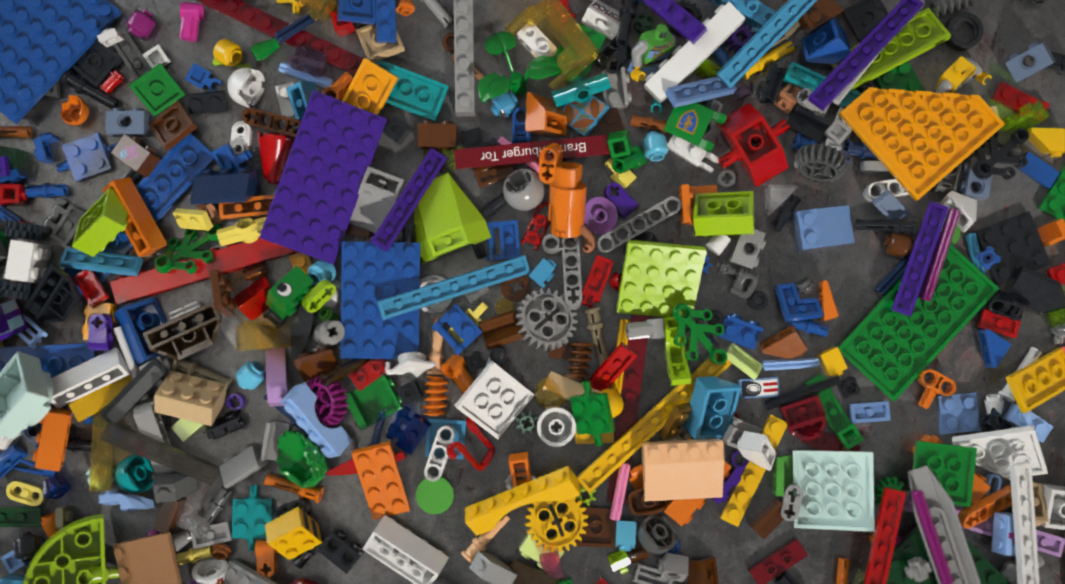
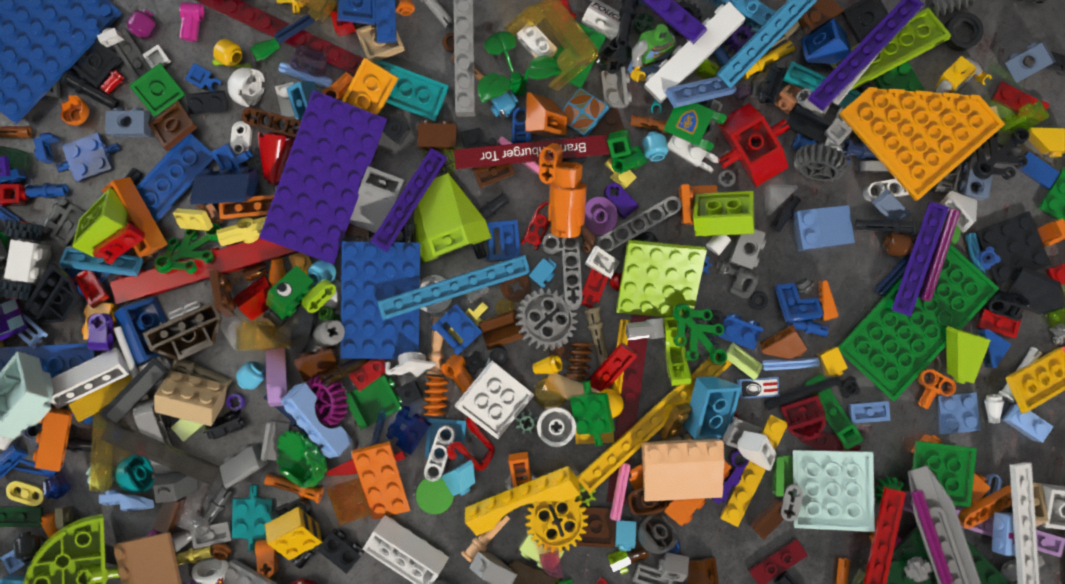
brick [111,134,161,178] -> none
light grey wheel [503,169,545,211] -> none
teal piece [551,73,611,108] -> none
white wing [952,425,1048,481] -> none
black hinge [980,408,1013,431] -> none
none -> red plate [92,223,145,265]
none -> orange cone [268,257,286,286]
none -> clear orange hinge [326,478,372,525]
none -> medium azure slope [441,460,475,496]
none -> yellow cone [532,355,562,374]
none -> white slope [585,245,620,279]
none -> lime slope [946,326,991,384]

